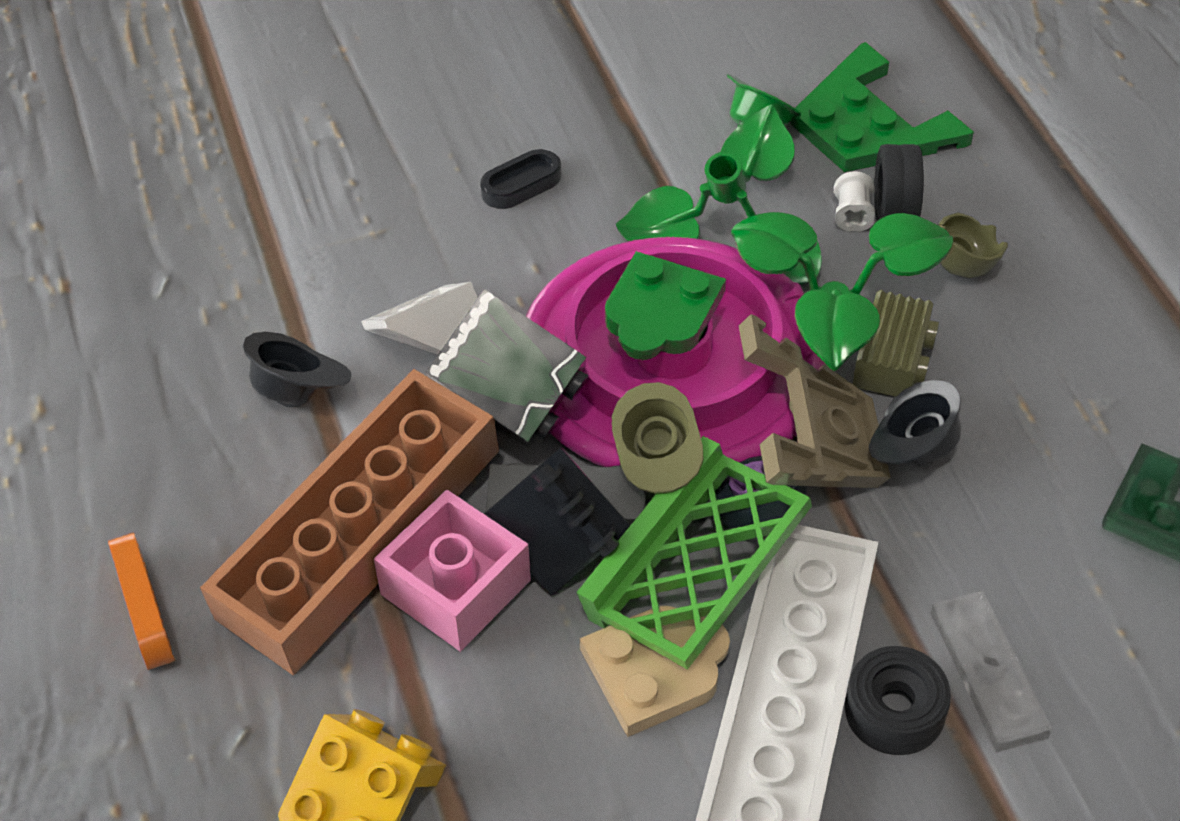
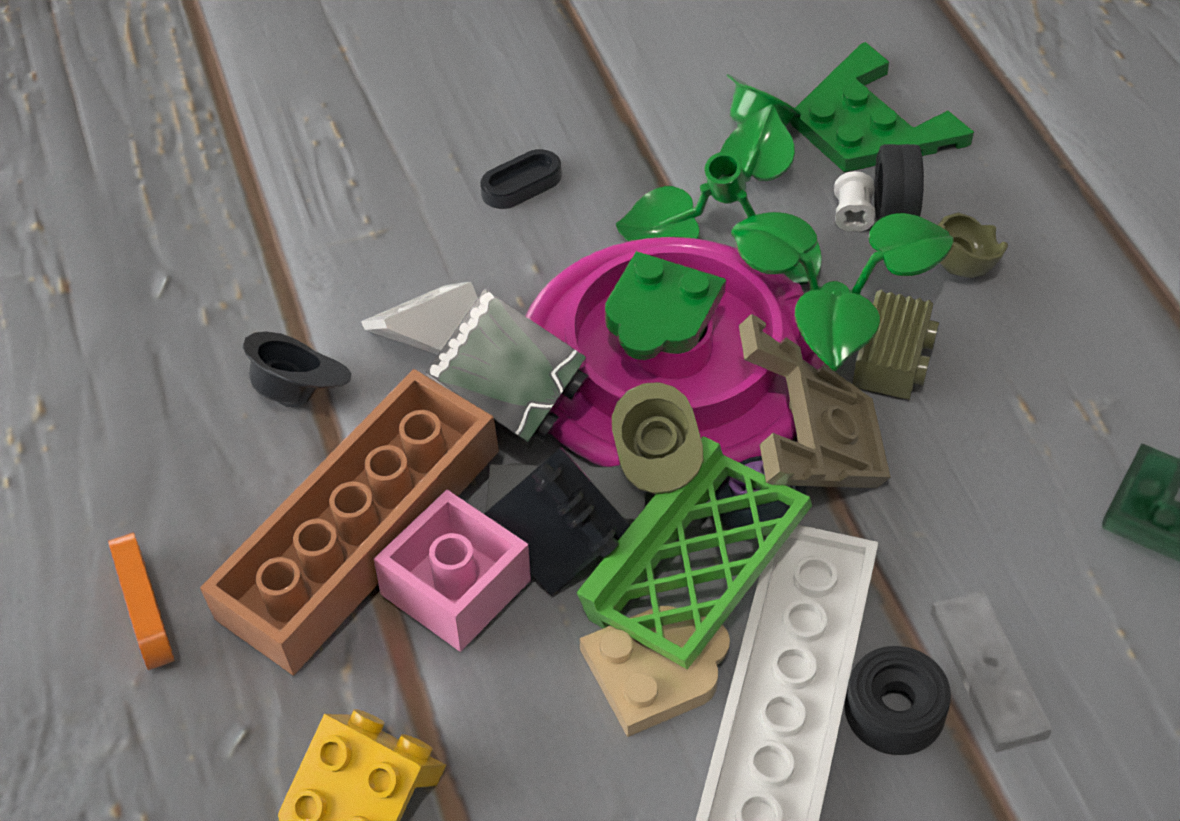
black piece [868,380,961,467] -> none

